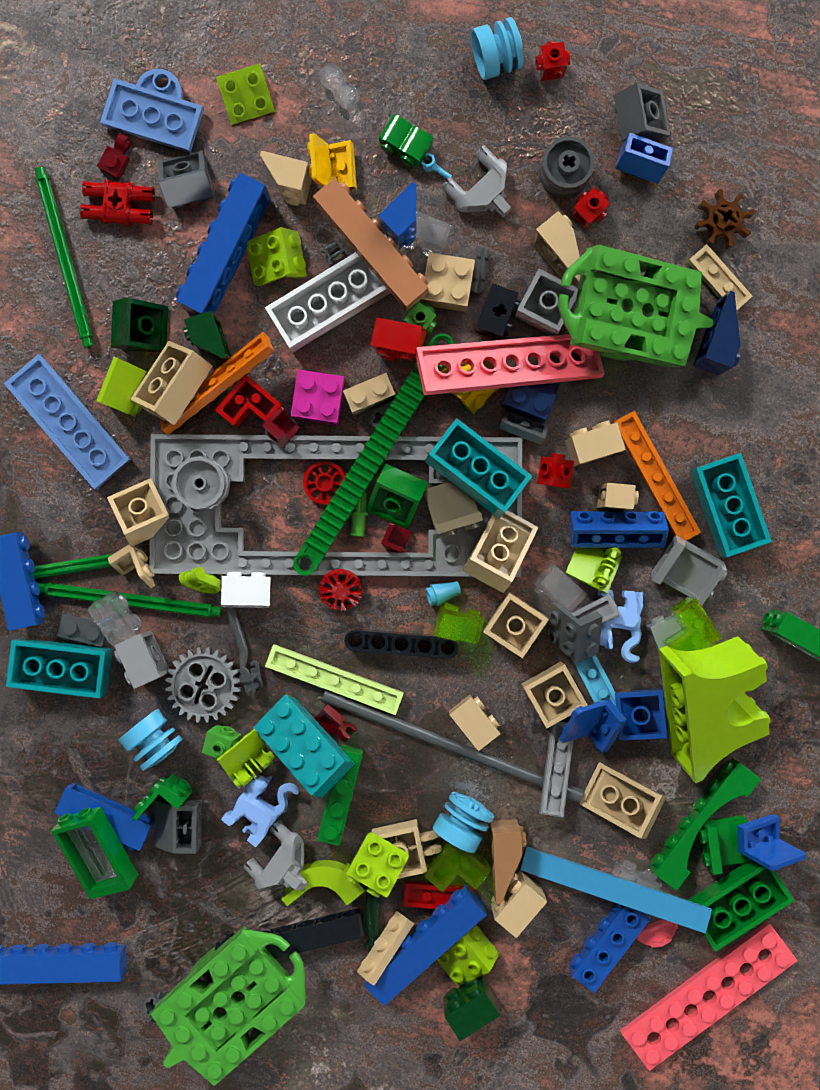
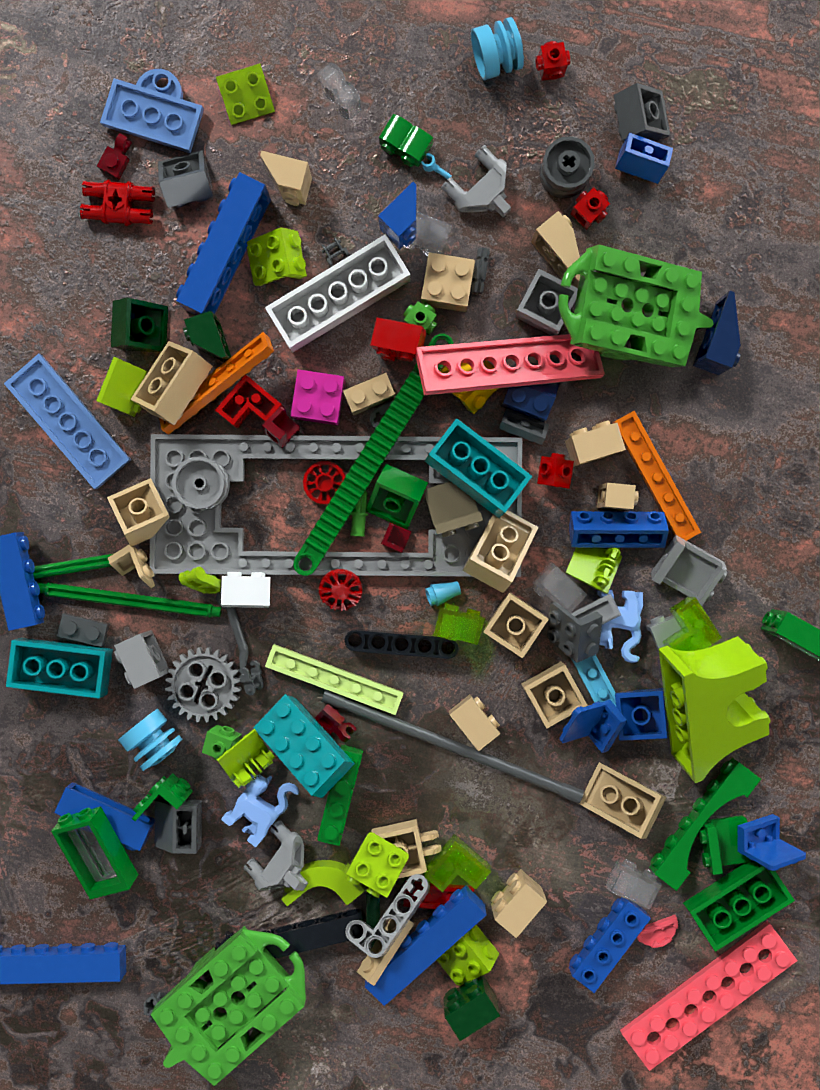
green piece [34,167,94,348] -> none
clear brick [88,591,142,646] -> none
yellow bracket [307,133,357,190] -> none
nougat brick [313,177,429,312] -> none
medium azure wheel [433,792,494,853] -> none
black brick [475,283,520,340] -> none
medium nougat slope [489,819,526,904] -> none
dark azure tile [520,846,712,934] -> none
light grey tile [539,721,574,818] -> none
tan plate [687,244,753,310] -> none
teal brick [689,453,772,557] -> none
reddish brown gear [694,189,755,250] -> none
none -> light grey beam [346,874,430,958]

